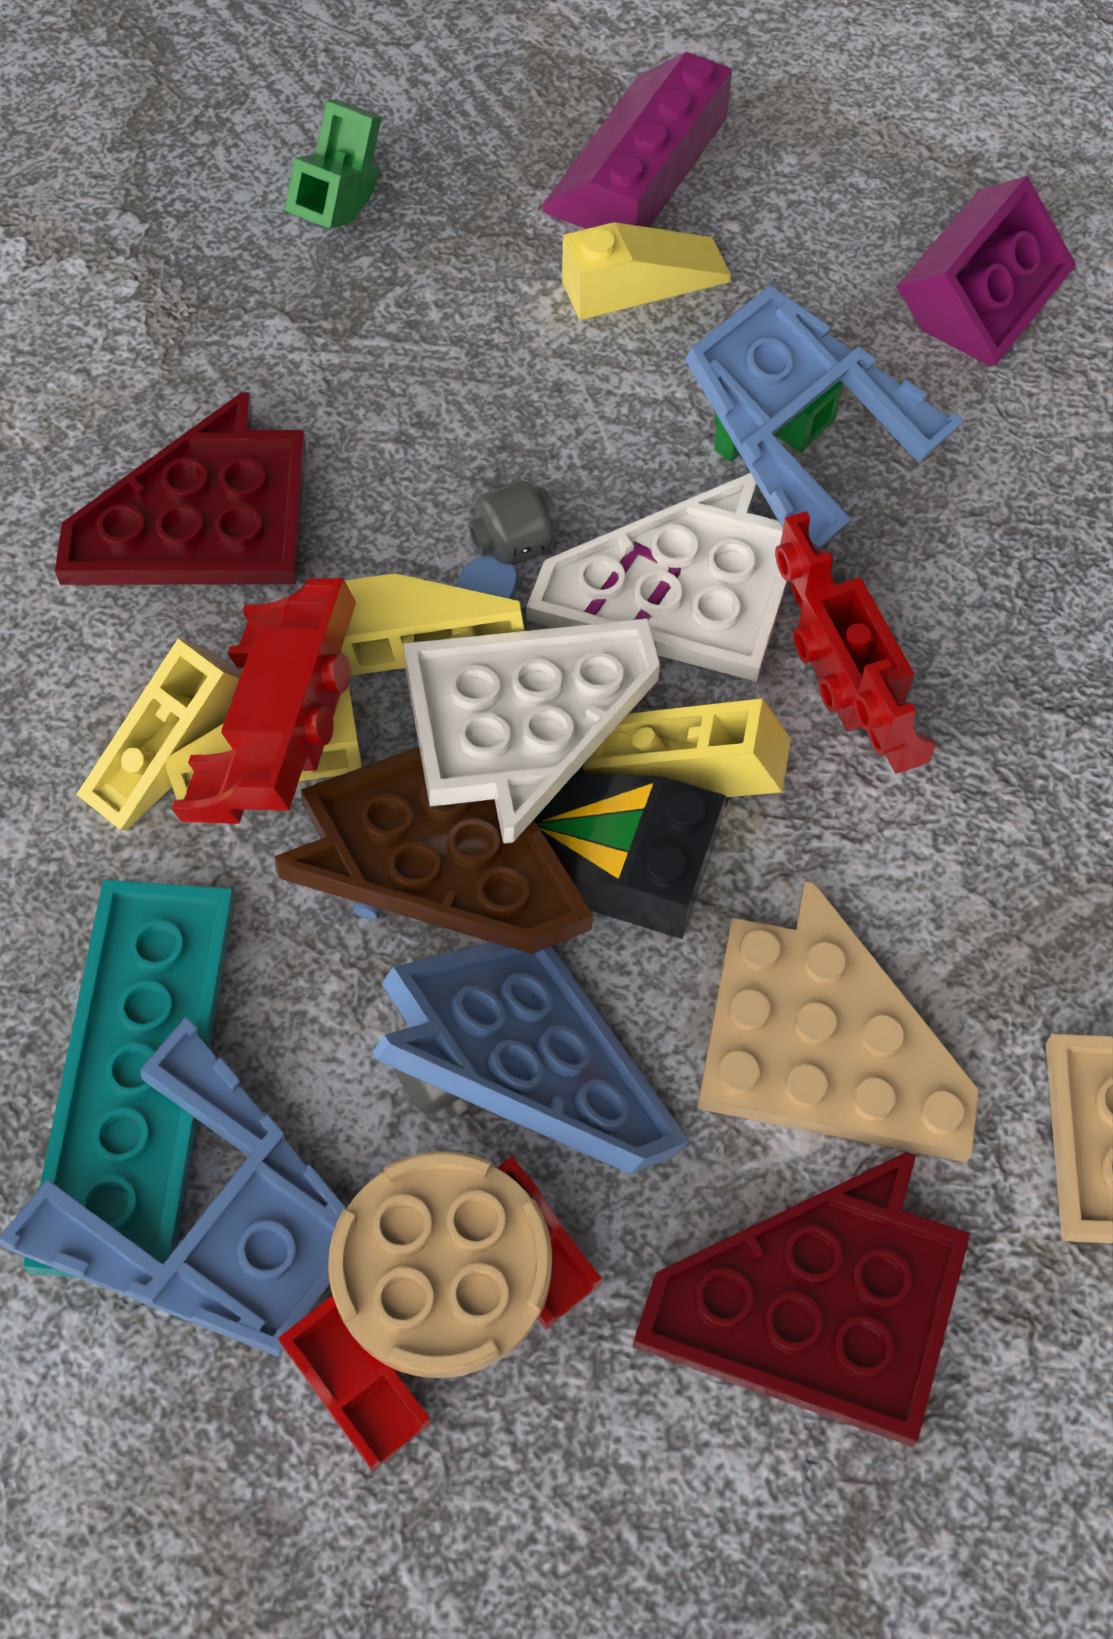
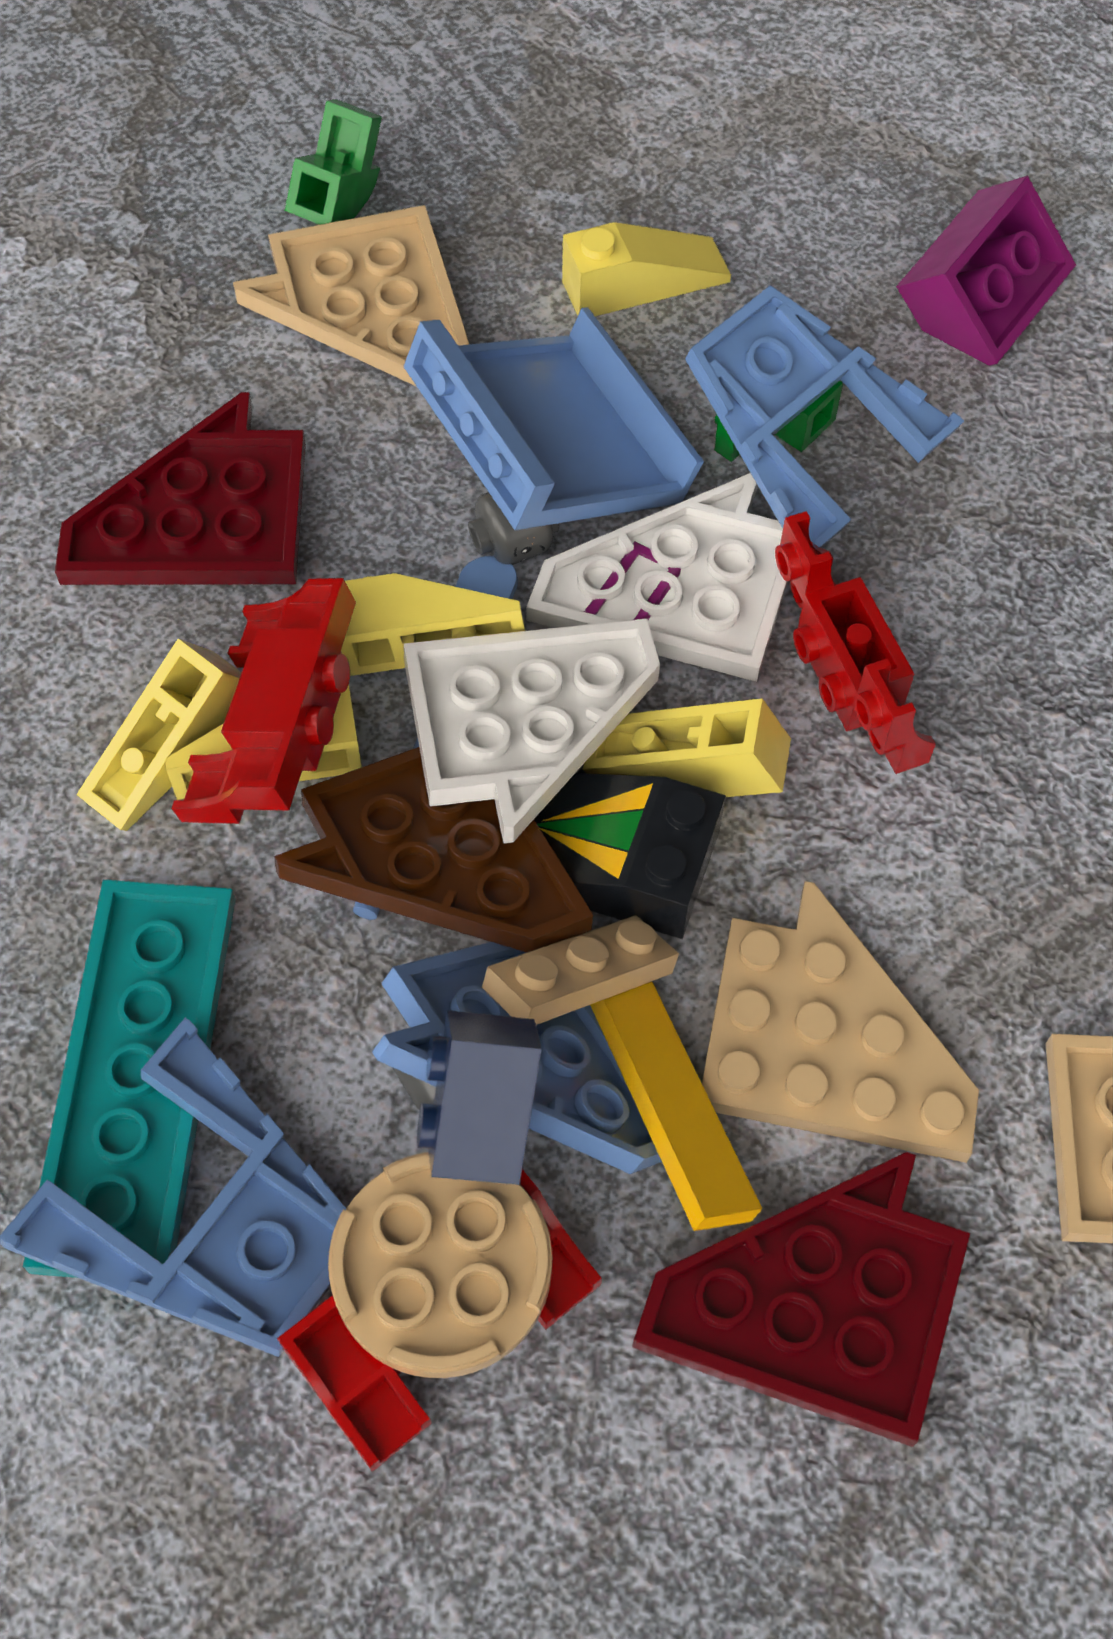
magenta slope [543,52,732,229] -> none
none -> tan wing [233,205,469,387]
none -> medium blue panel [403,307,704,530]
none -> dark blue brick [417,1010,542,1185]
none -> tan plate [482,915,679,1025]
none -> yellow tile [590,981,762,1231]

